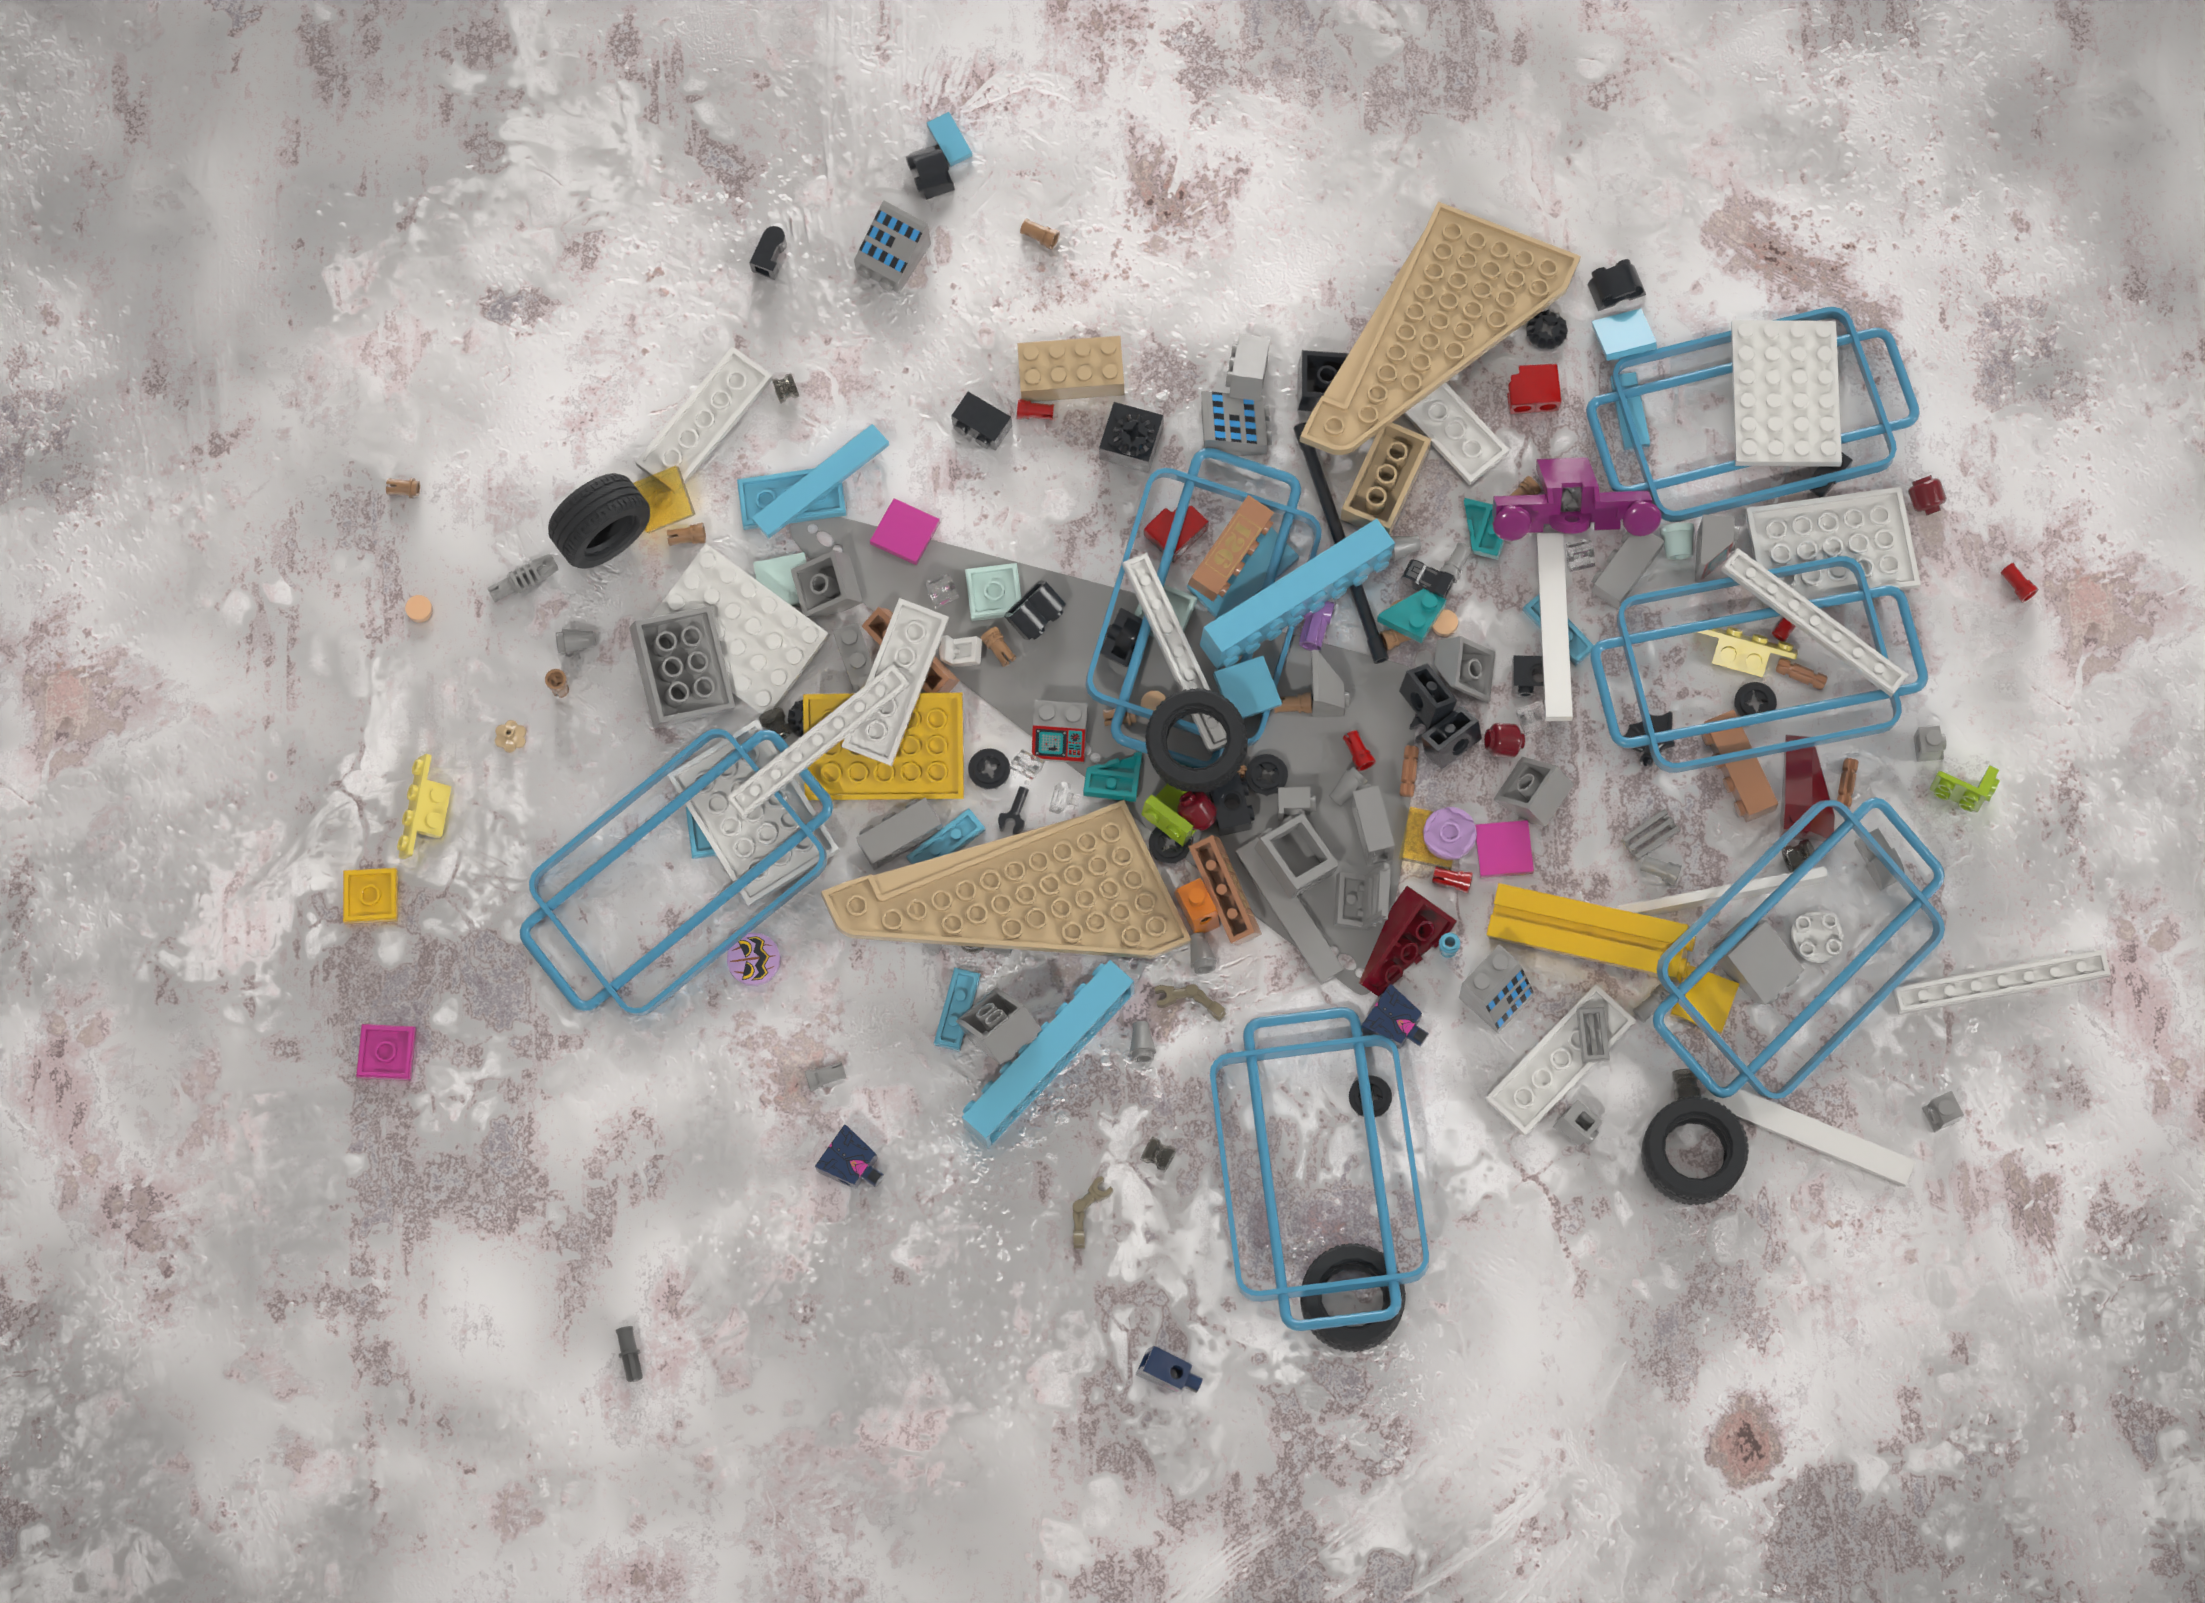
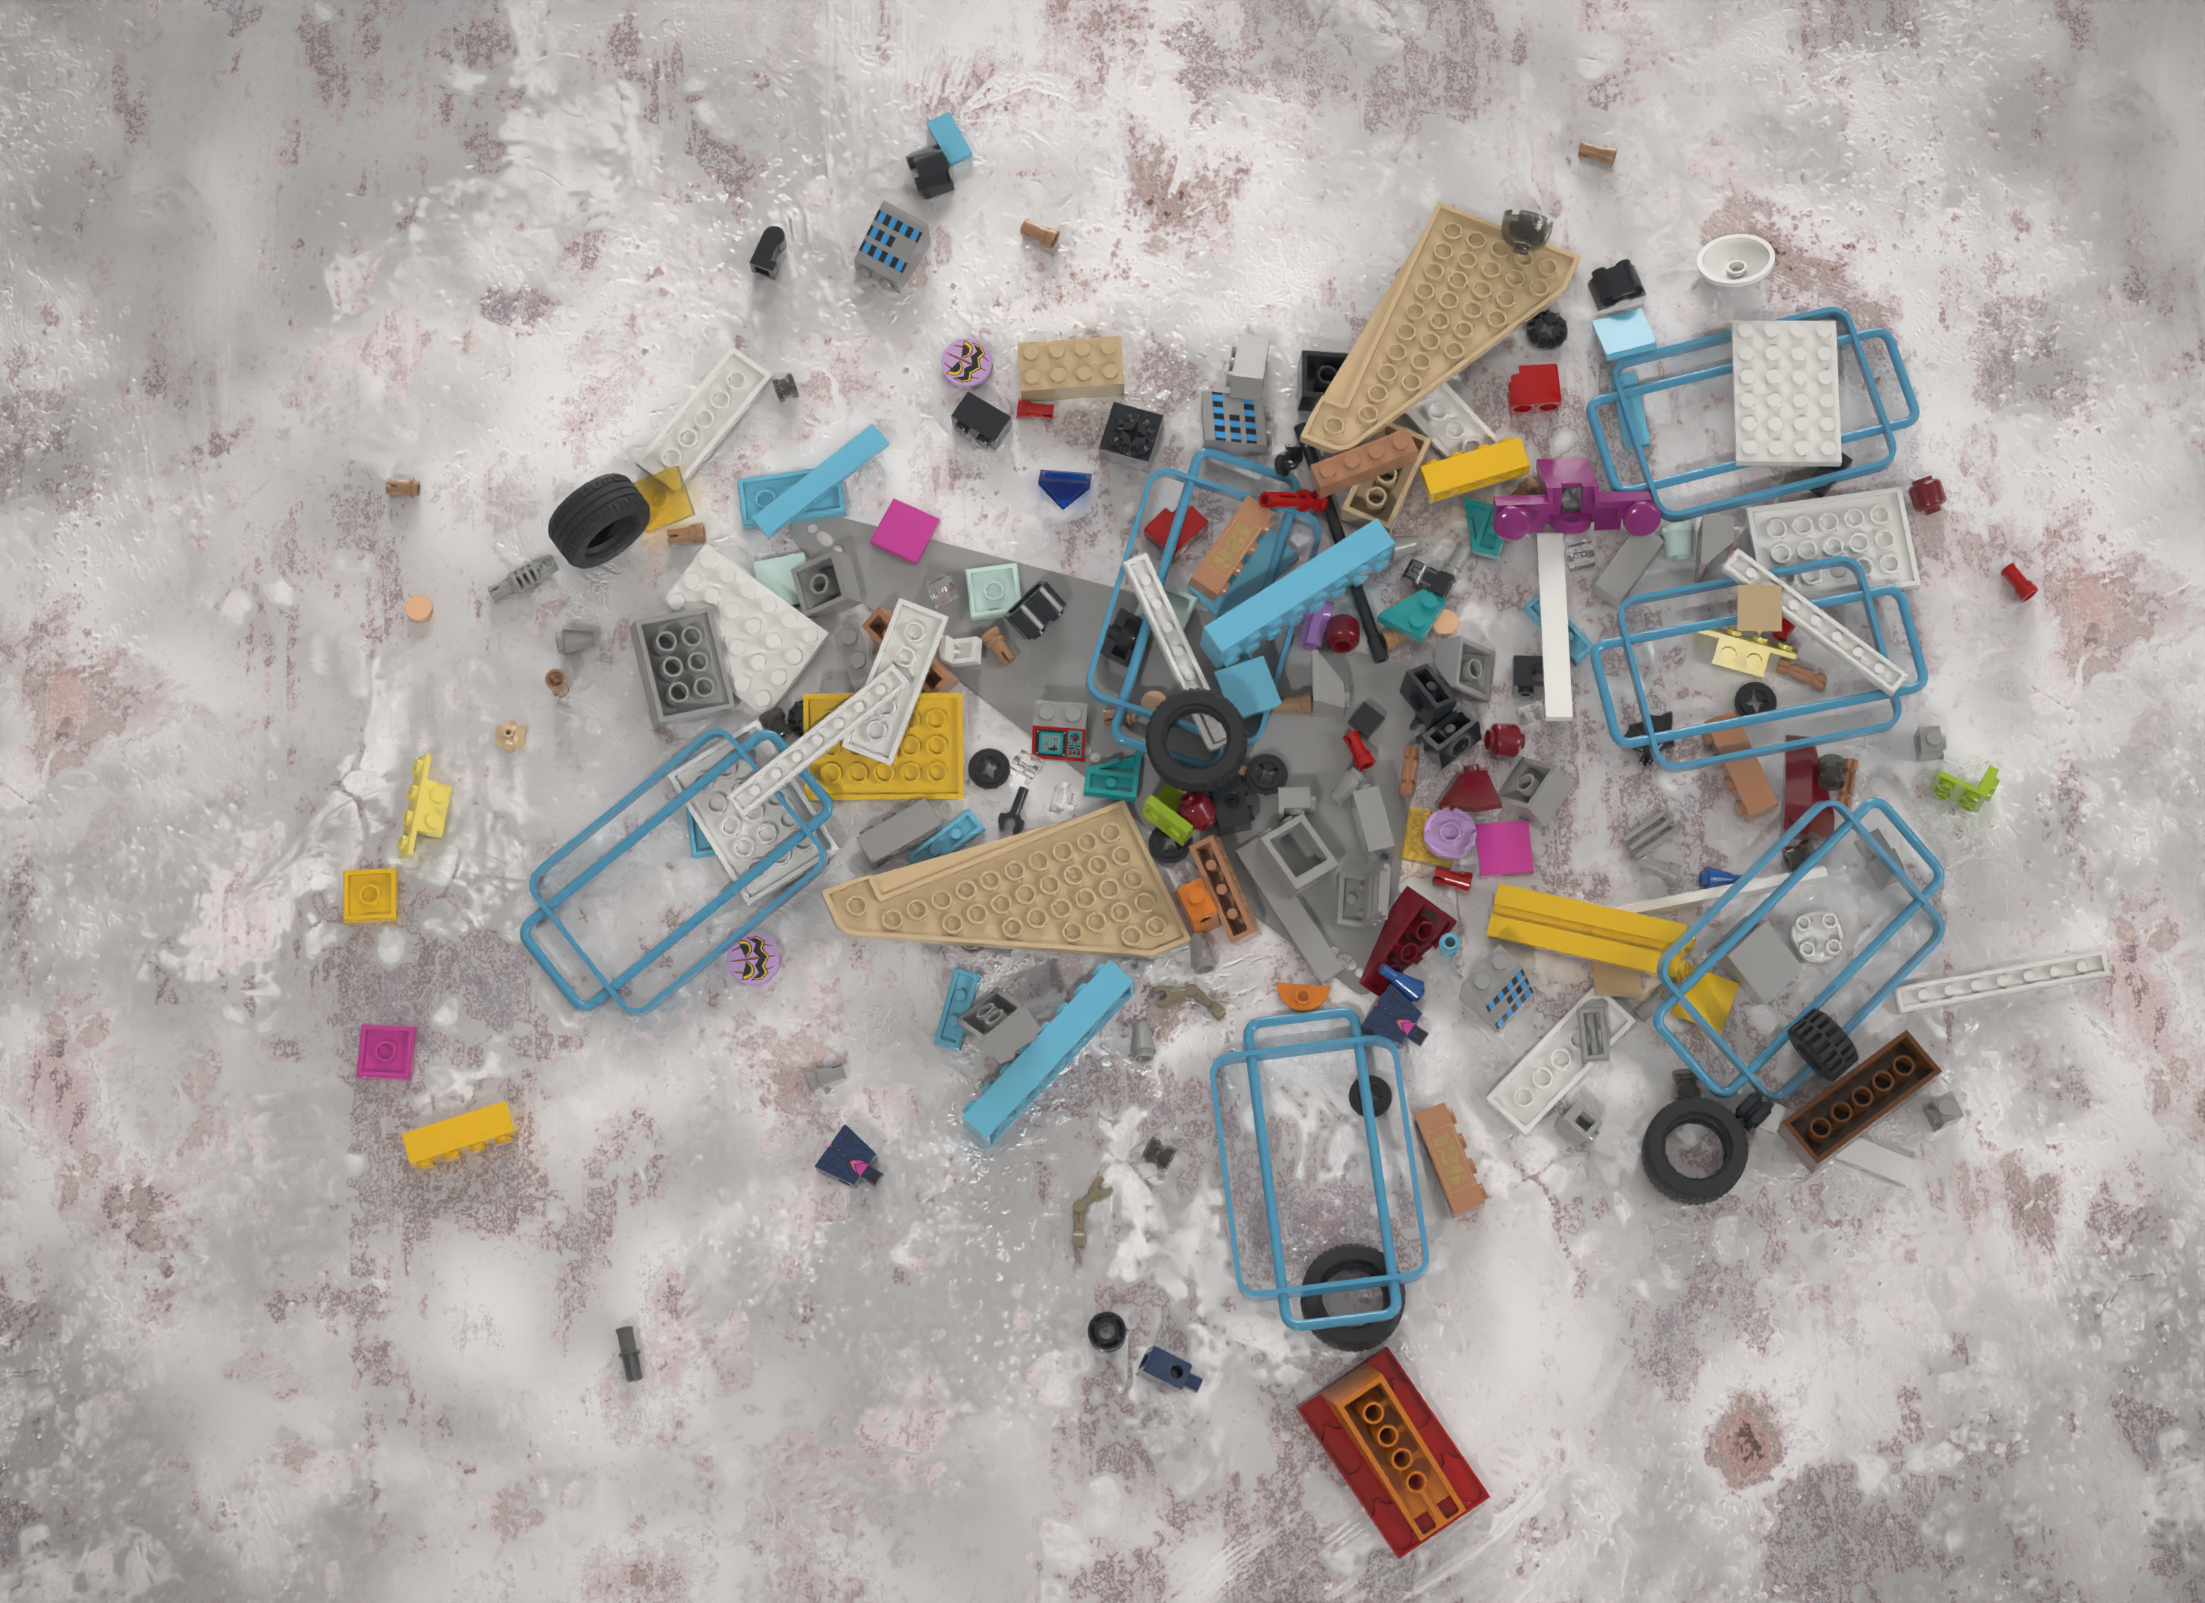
none -> yellow brick [401,1101,518,1171]
none -> lavender tile [941,338,993,389]
none -> clear blue slope [1038,469,1092,510]
none -> black wheel [1088,1311,1127,1353]
none -> red pin [1259,489,1329,513]
none -> black piece [1274,444,1303,477]
none -> orange plate [1277,982,1331,1012]
none -> piece [1295,1346,1490,1559]
none -> nougat brick [1310,428,1418,499]
none -> dark red head [1326,614,1360,653]
none -> black tile [1348,702,1385,739]
none -> blue cone [1378,963,1425,1002]
none -> nougat brick [1413,1102,1487,1219]
none -> yellow brick [1419,437,1530,504]
none -> dark red wedge [1435,764,1502,813]
none -> clear smoke cylinder [1501,209,1554,255]
none -> medium nougat pin [1578,140,1617,168]
none -> tan piece [1590,961,1642,997]
none -> white dish [1697,234,1775,288]
none -> blue cone [1698,866,1742,889]
none -> black wheel [1735,1090,1775,1132]
none -> tan piece [1737,583,1782,634]
none -> reddish brown brick [1776,1029,1942,1174]
none -> black tyre [1787,1008,1859,1082]
none -> clear smoke wheel [1818,754,1845,791]

